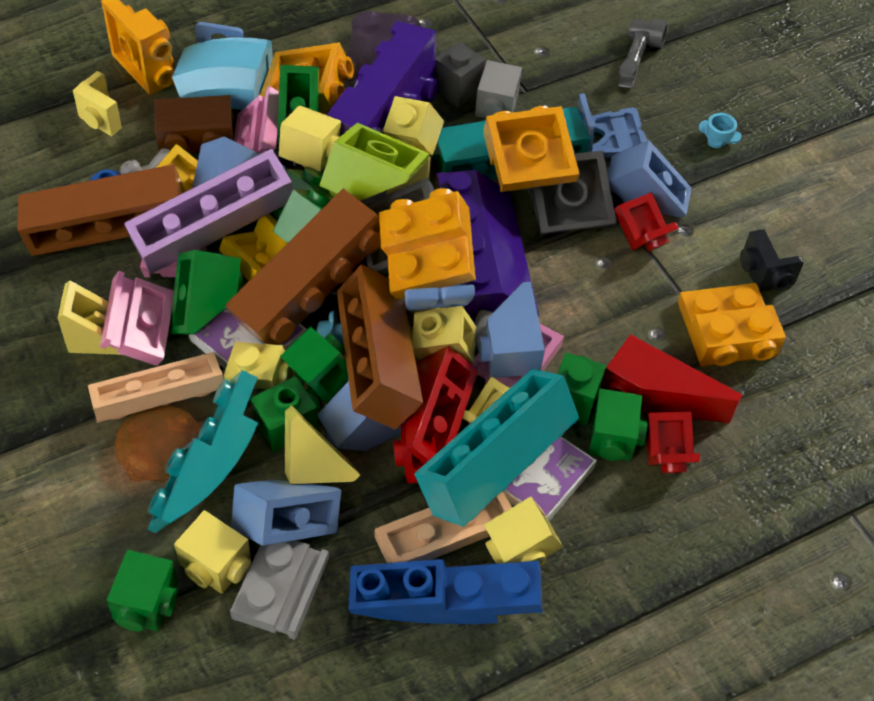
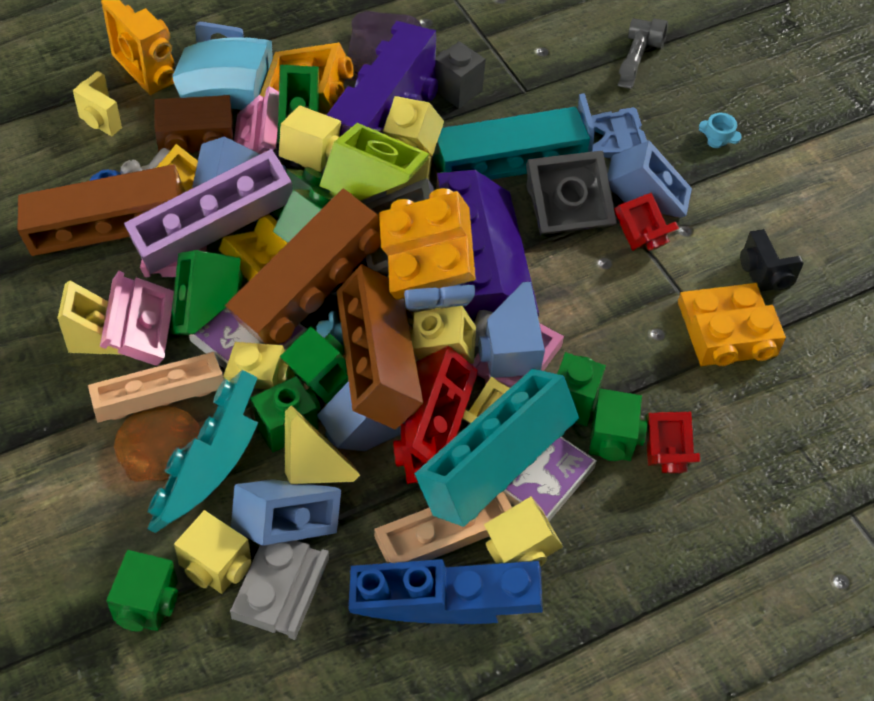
light grey brick [475,60,522,118] -> none
light orange plate [483,106,579,192] -> none
red slope [600,334,743,423] -> none

